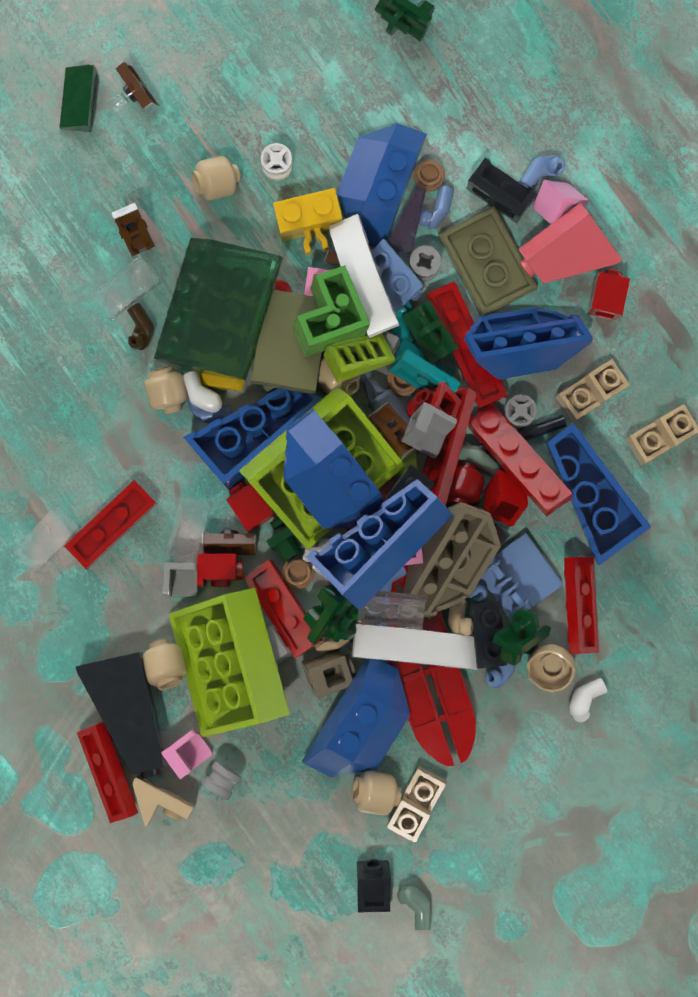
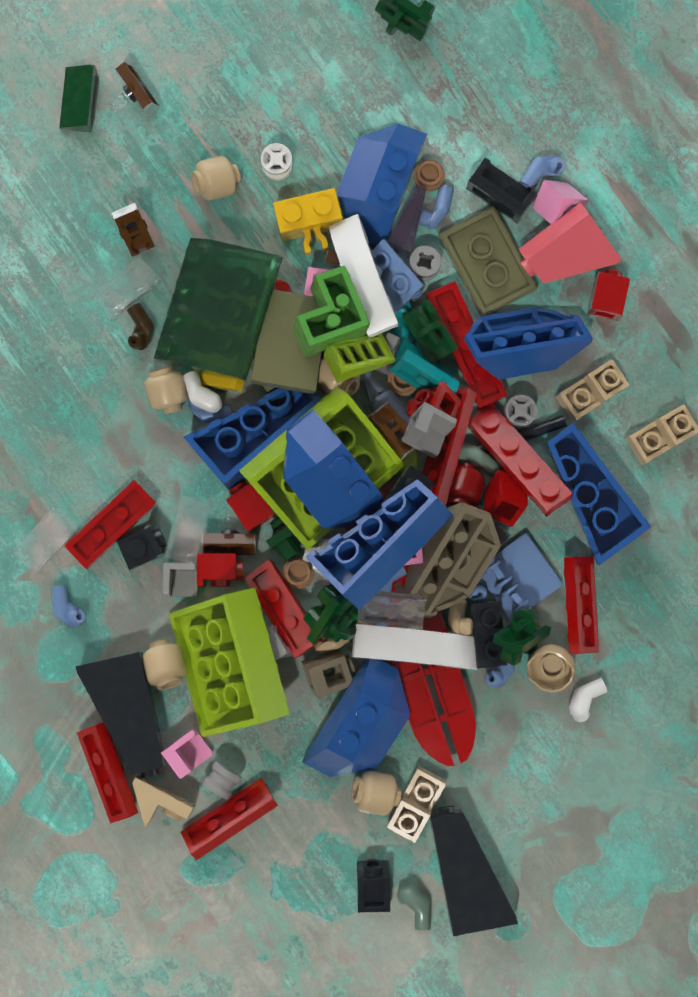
none -> medium blue arm [51,586,86,628]
none -> black bracket [117,524,167,571]
none -> red plate [180,778,278,861]
none -> black slope [429,805,518,937]

